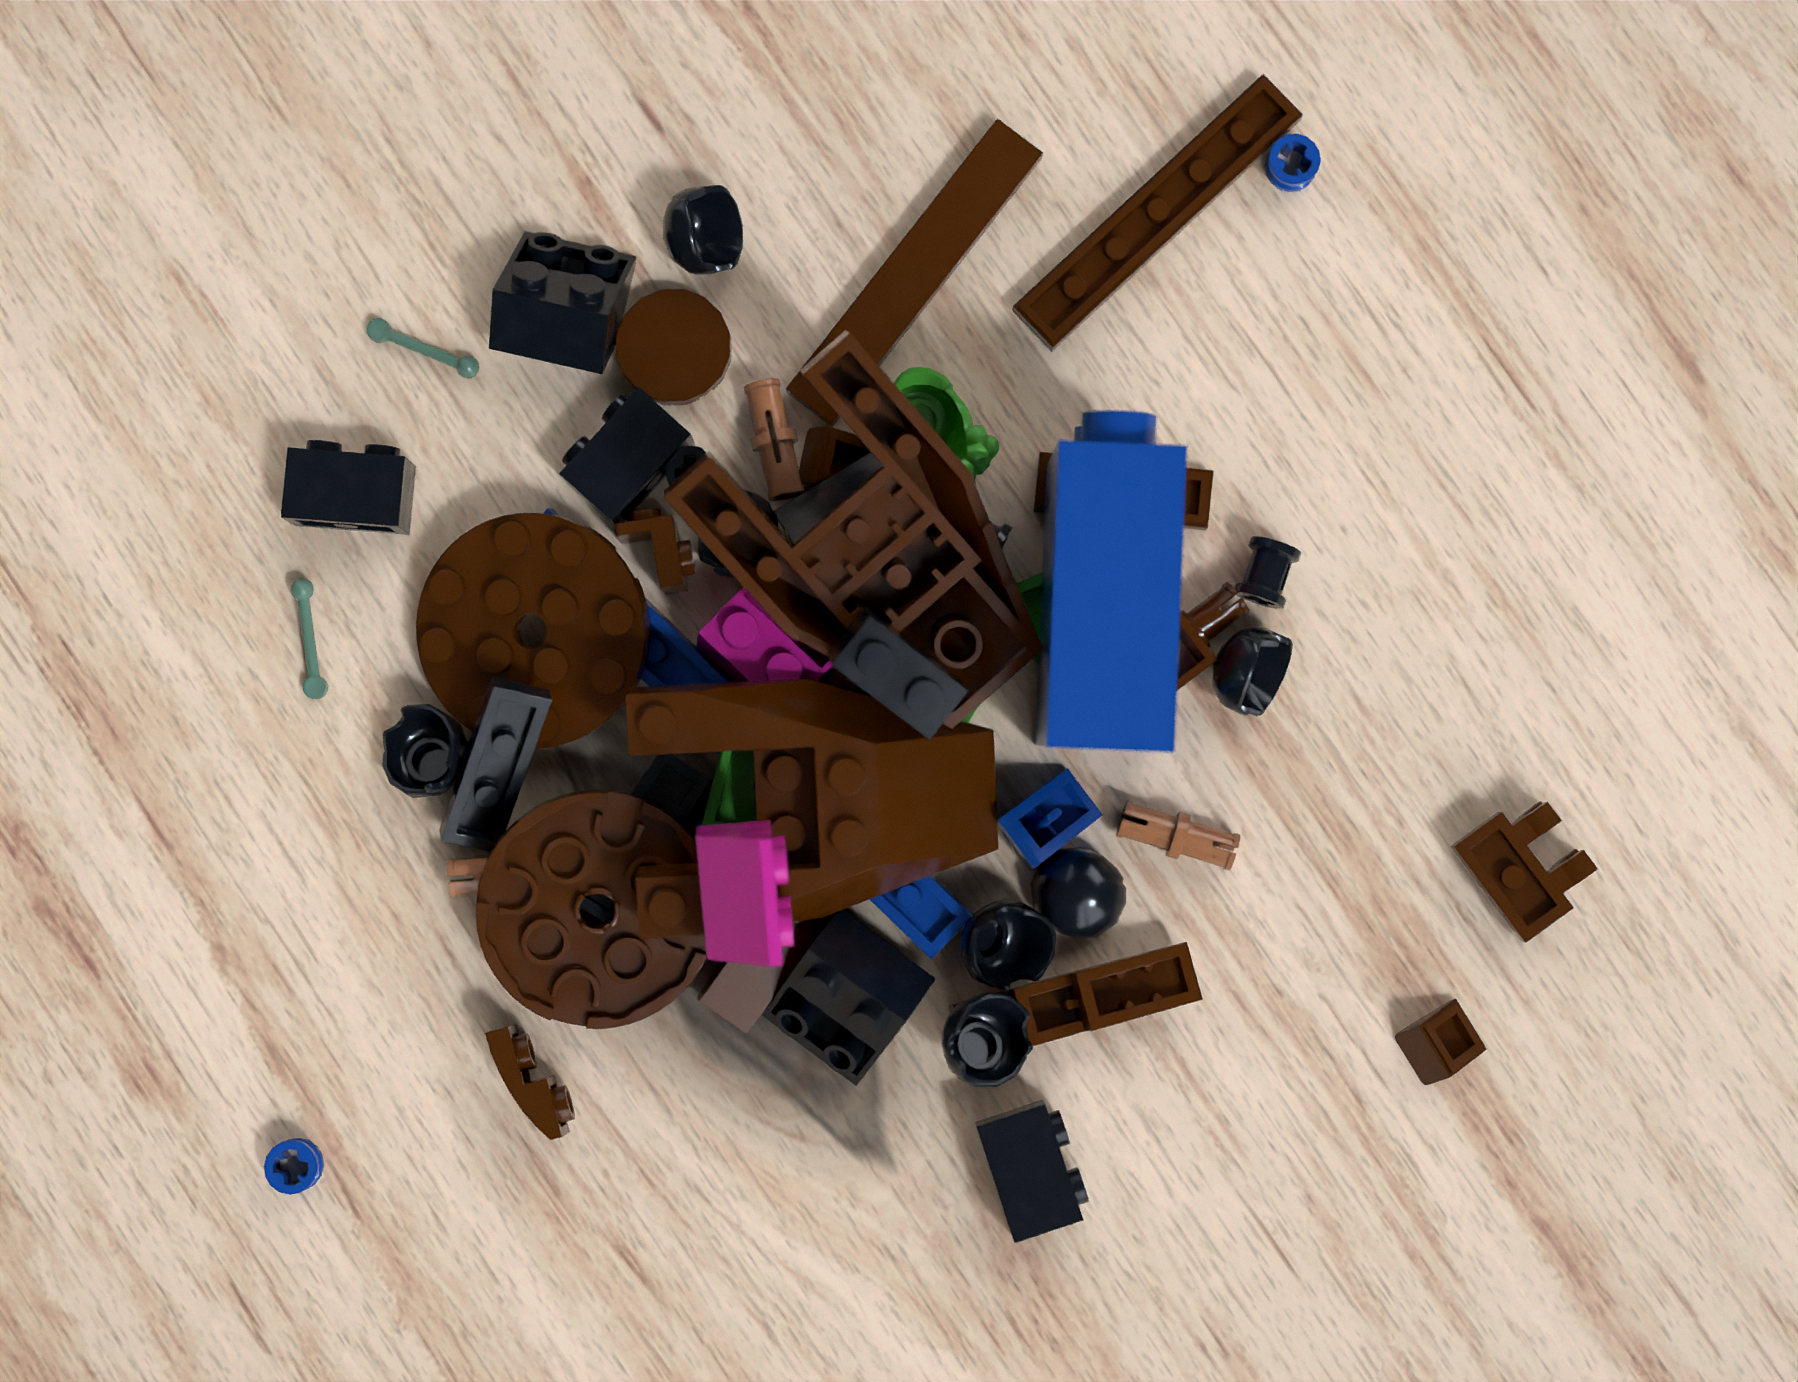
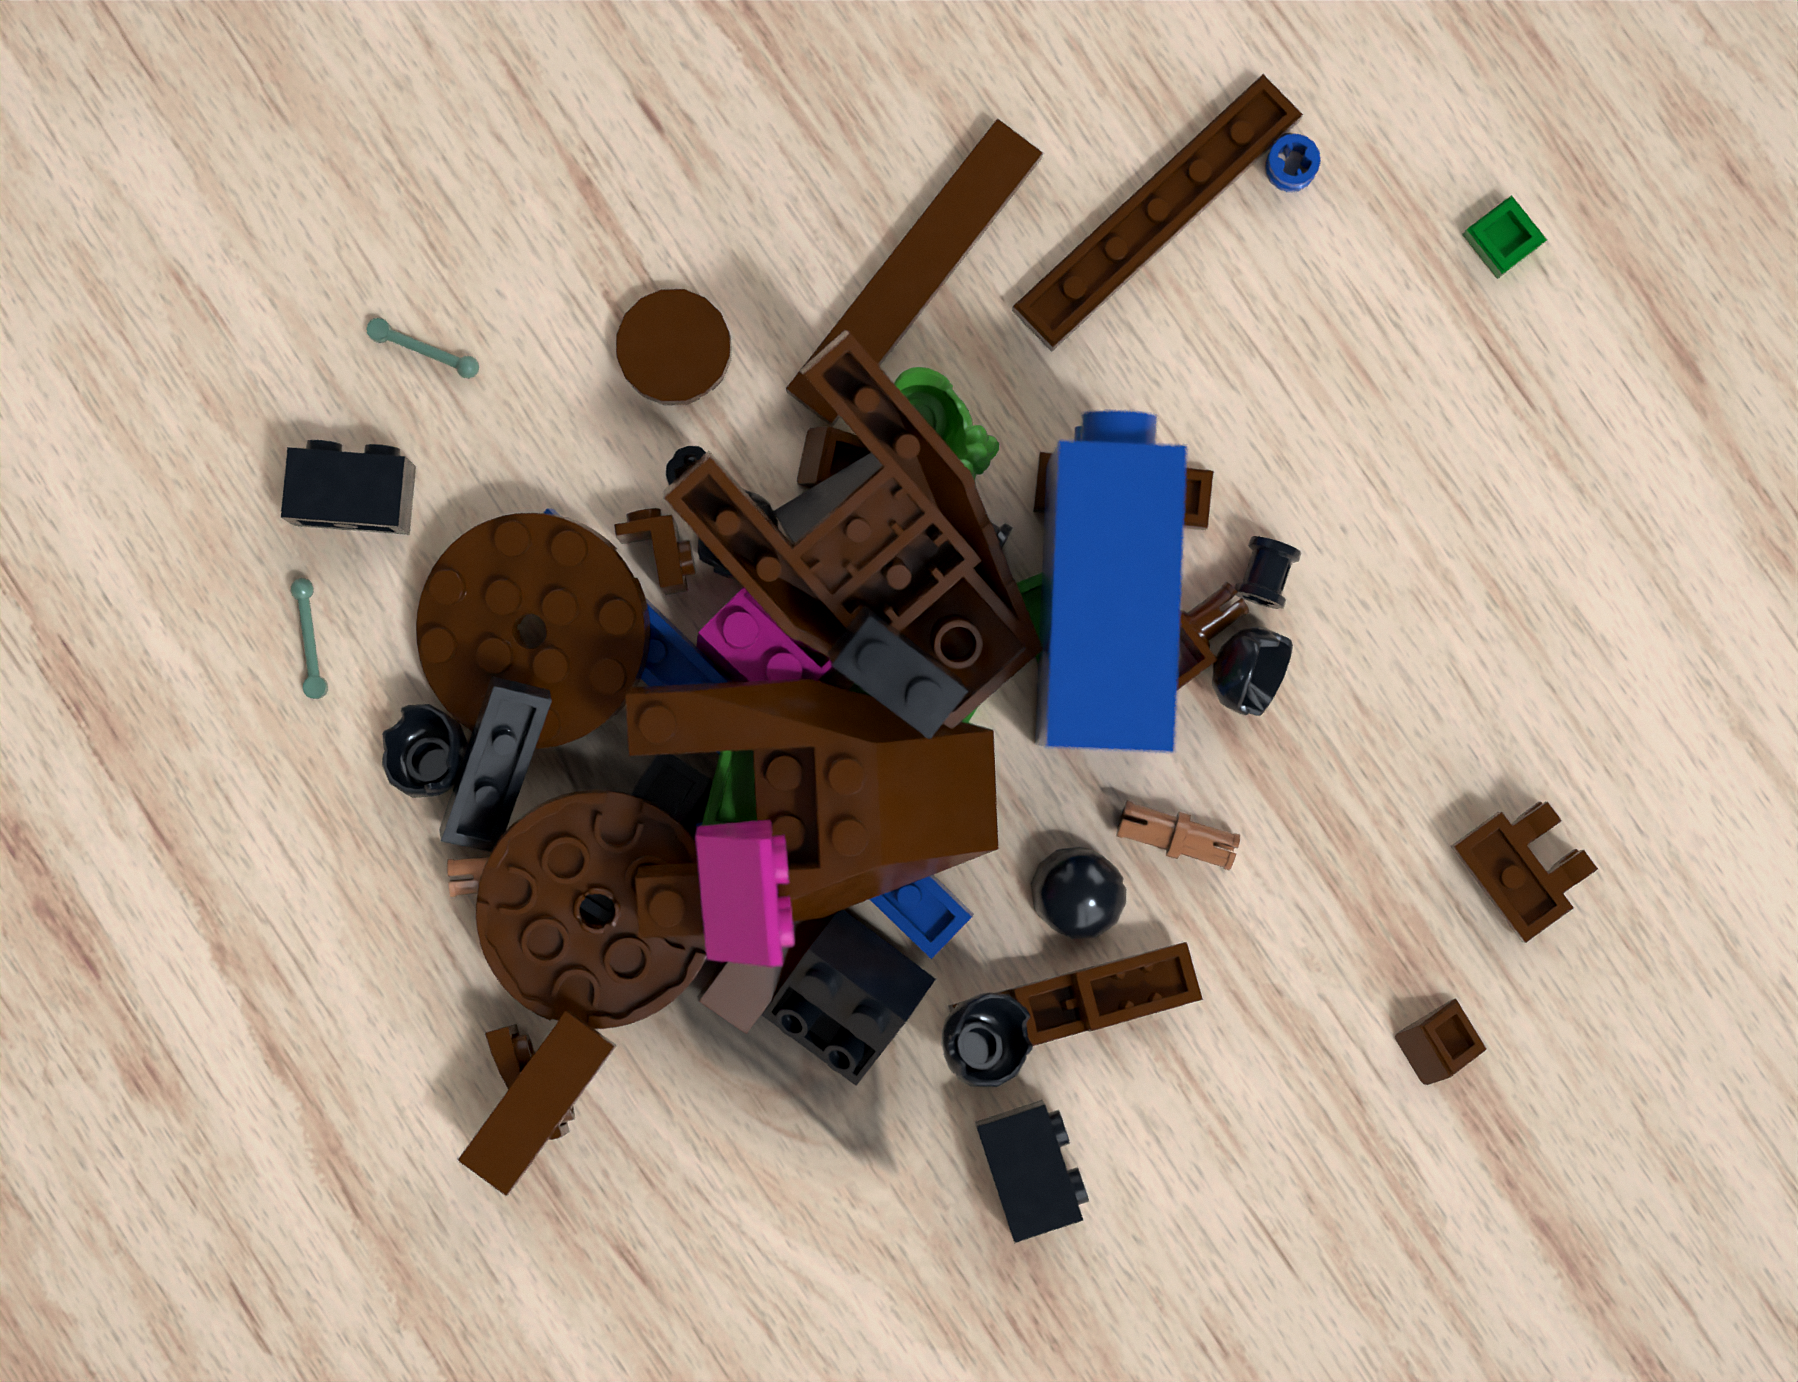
blue bush [264,1138,324,1195] -> none
black slope [489,231,636,374] -> none
black brick [559,387,696,526] -> none
black hair [663,185,743,275] -> none
nougat pin [743,378,805,501] -> none
black hair [961,899,1057,991] -> none
blue slope [997,768,1103,870] -> none
none -> reddish brown tile [458,1010,617,1196]
none -> green tile [1462,195,1547,279]

